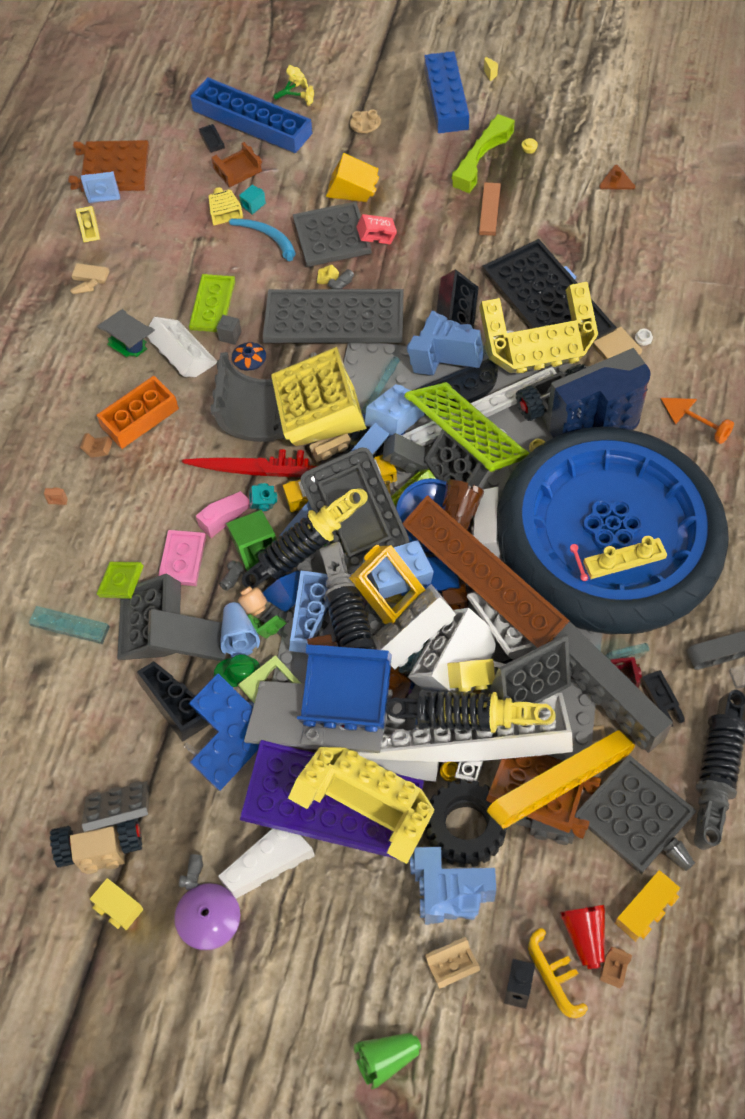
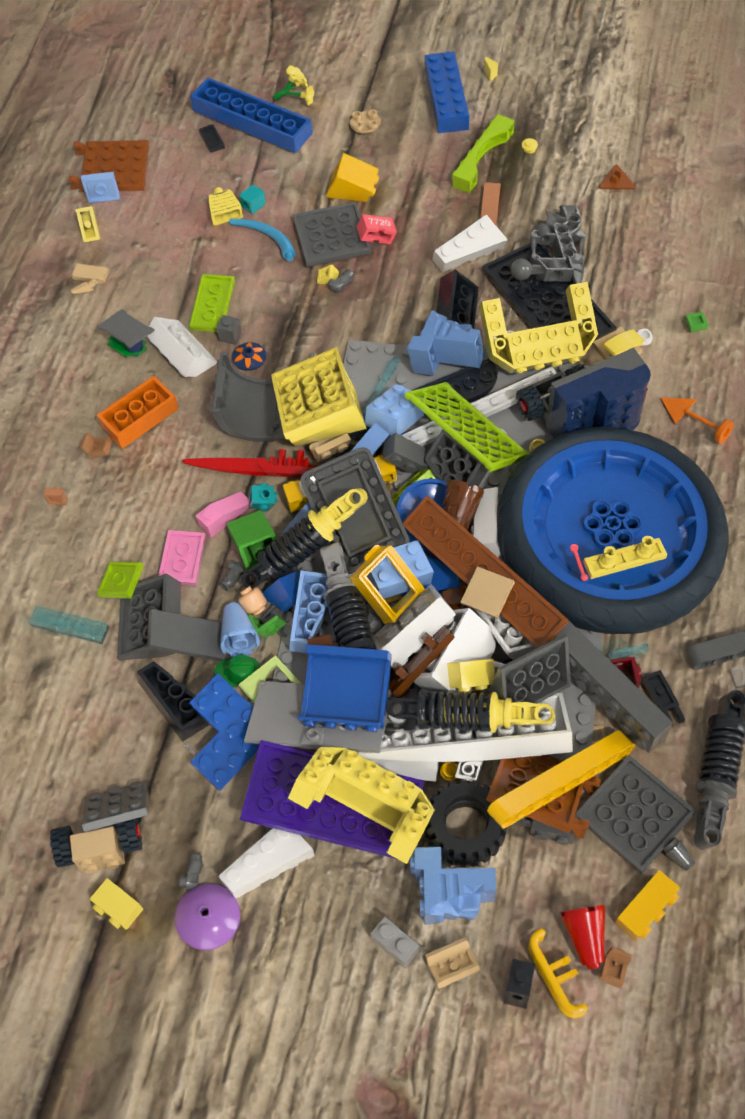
dark orange panel [211,142,262,188] -> none
dark grey plate [263,289,404,343] -> none
bright green cone [354,1033,421,1090] -> none
none -> light grey brick [370,917,420,969]
none -> reddish brown hinge [389,625,455,698]
none -> white wedge [432,215,508,272]
none -> tan tile [460,566,515,619]
none -> dark grey piece [511,205,586,284]
none -> light yellow slope [603,330,644,356]
none -> bright green plate [685,312,708,333]

